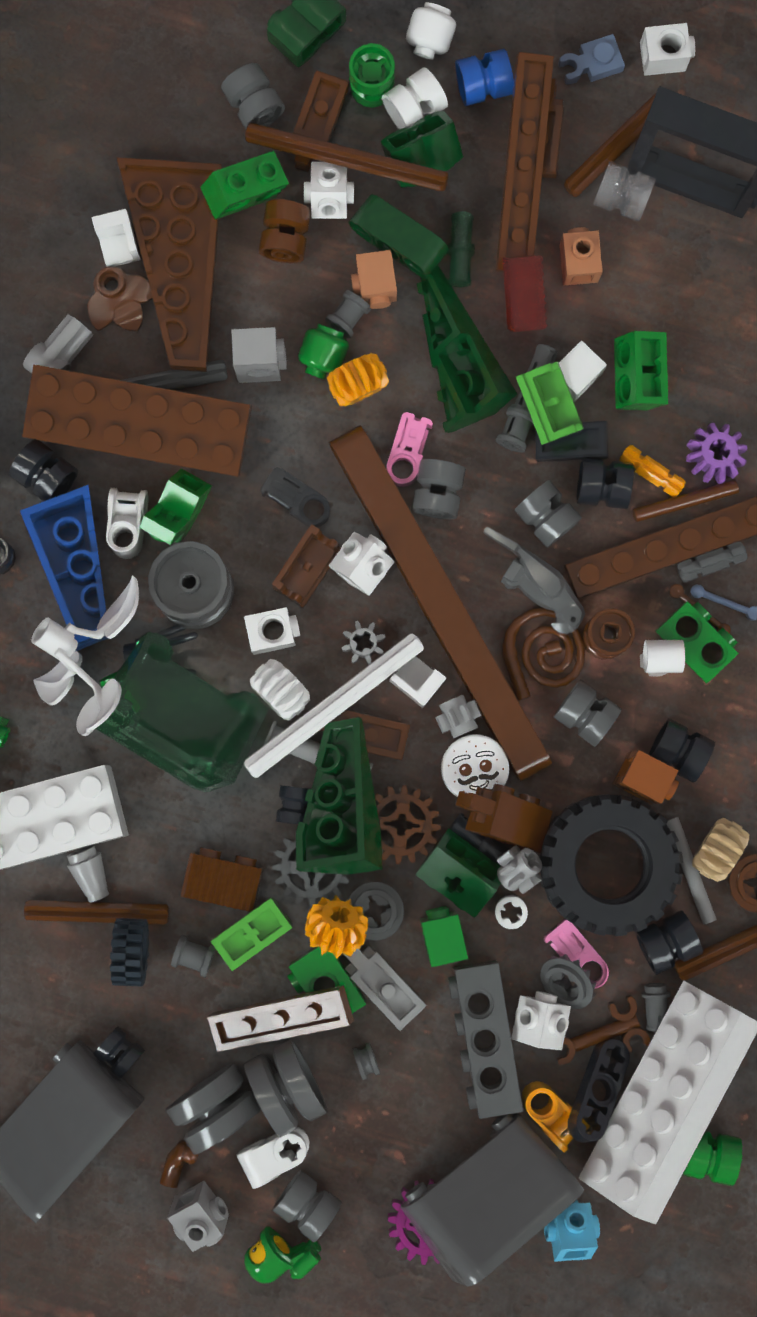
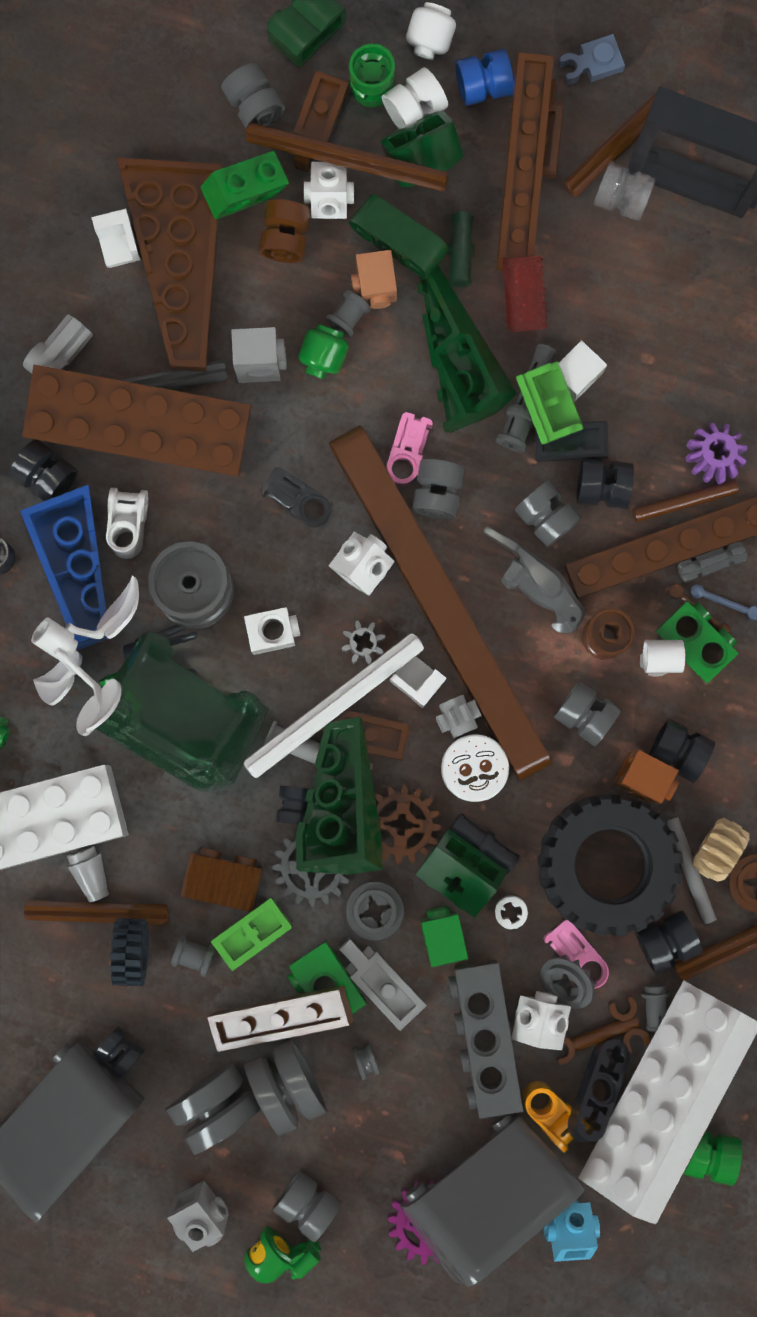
reddish brown plate [87,267,153,332] -> none
green brick [139,468,212,545] -> none
reddish brown arm [160,1140,199,1188] -> none
white piece [236,1127,310,1189] -> none
white gear [250,659,310,721] -> none
reddish brown hinge [272,524,341,608] -> none
light orange gear [305,895,368,959] -> none
light orange gear [327,353,389,407] -> none
reddish brown hinge [456,784,553,853] -> none
light grey gear [497,845,542,894] -> none
reddish brown piece [502,607,585,701] -> none
nougat brick [559,227,603,286] -> none
green brick [614,331,668,411] -> none
light orange axle [619,445,686,497] -> none
white brick [640,23,695,76] -> none

